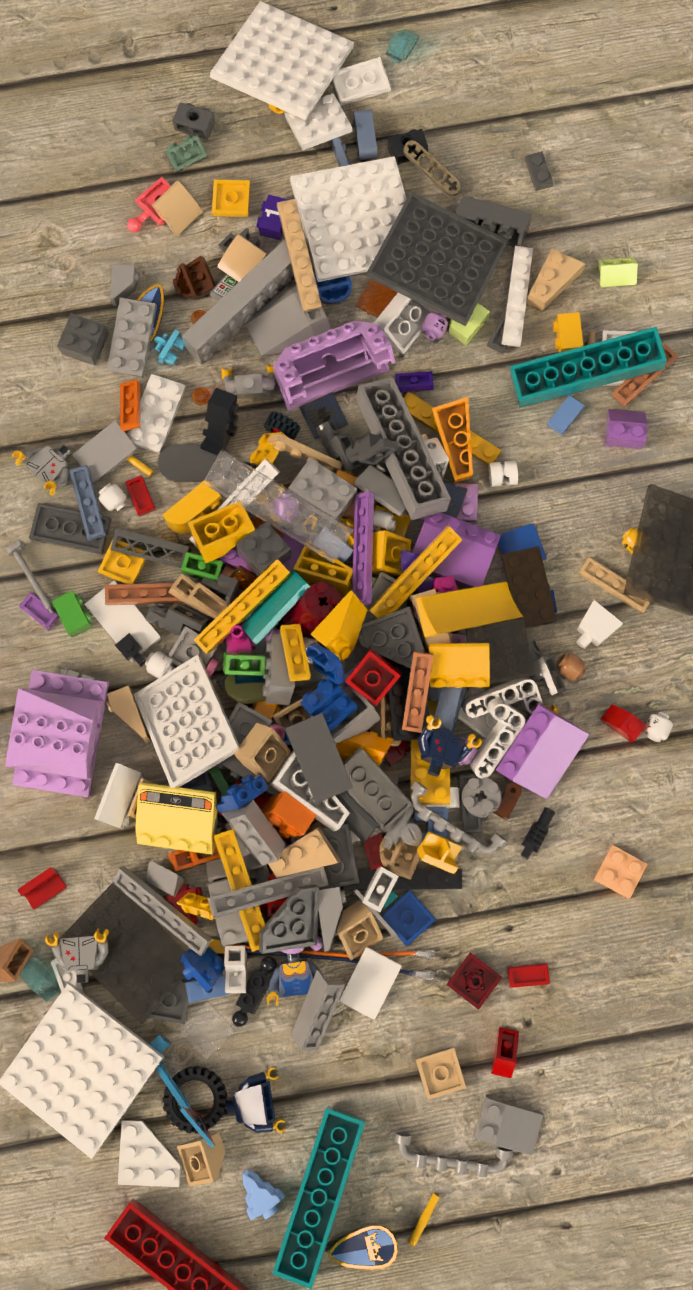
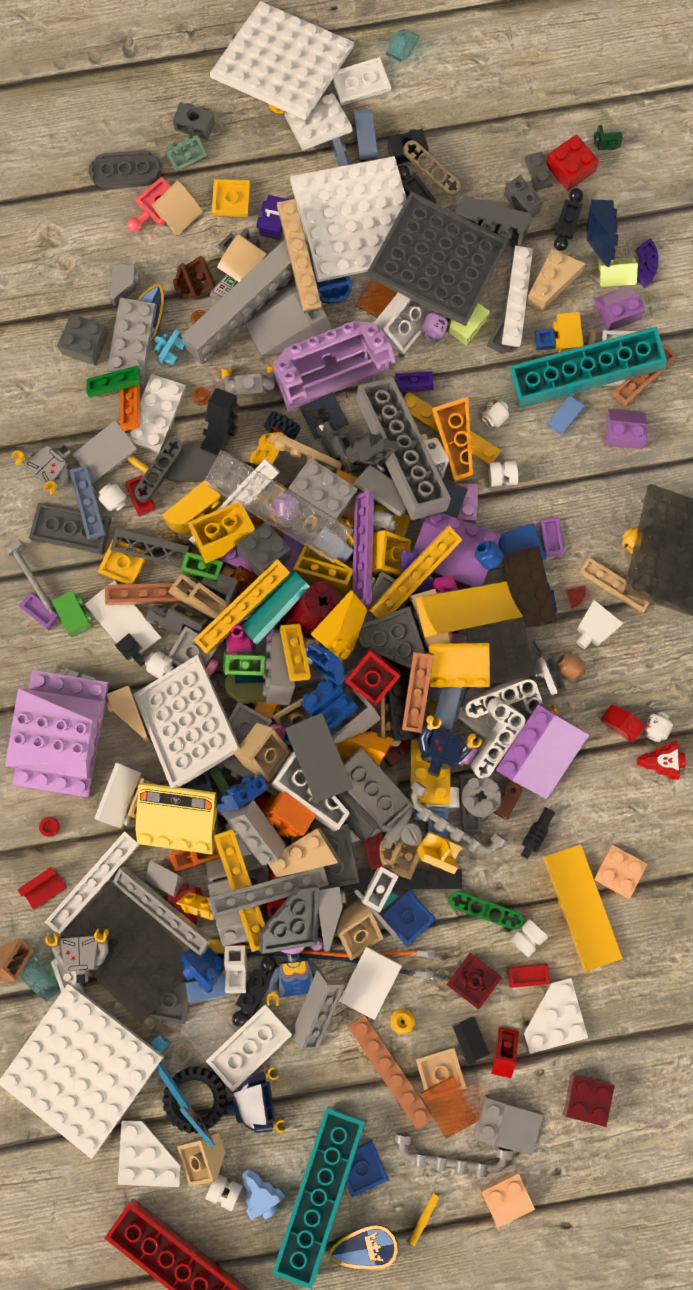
none -> red tile [39,817,60,837]
none -> white plate [45,831,140,935]
none -> green plate [86,366,141,398]
none -> dark grey tile [89,150,161,189]
none -> dark grey beam [135,438,183,503]
none -> white wheel [205,1174,243,1211]
none -> white plate [206,1004,293,1092]
none -> blue tile [346,1140,389,1197]
none -> nougat plate [348,1015,434,1130]
none -> yellow plate [390,1008,415,1034]
none -> black plate [398,165,436,204]
none -> clear orange piece [421,1075,477,1138]
none -> green beam [449,891,524,930]
none -> black panel [452,1017,489,1065]
none -> blue head [475,541,503,569]
none -> light nougat slope [480,1170,535,1228]
none -> white head [481,400,509,428]
none -> dark grey brick [504,175,542,218]
none -> white wheel [510,919,548,958]
none -> white plate [524,978,588,1054]
none -> blue plate [535,329,556,350]
none -> medium lavender tile [540,517,564,557]
none -> yellow arch [543,844,623,972]
none -> red brick [546,134,599,191]
none -> black plate [554,188,583,251]
none -> dark red brick [563,1073,615,1127]
none -> clear red tile [566,586,586,609]
none -> dark blue slope [586,199,618,267]
none -> dark green bracket [594,125,623,150]
none -> medium lavender slope [594,286,645,331]
none -> dark purple tile [635,238,659,288]
none -> red rock [637,741,686,780]

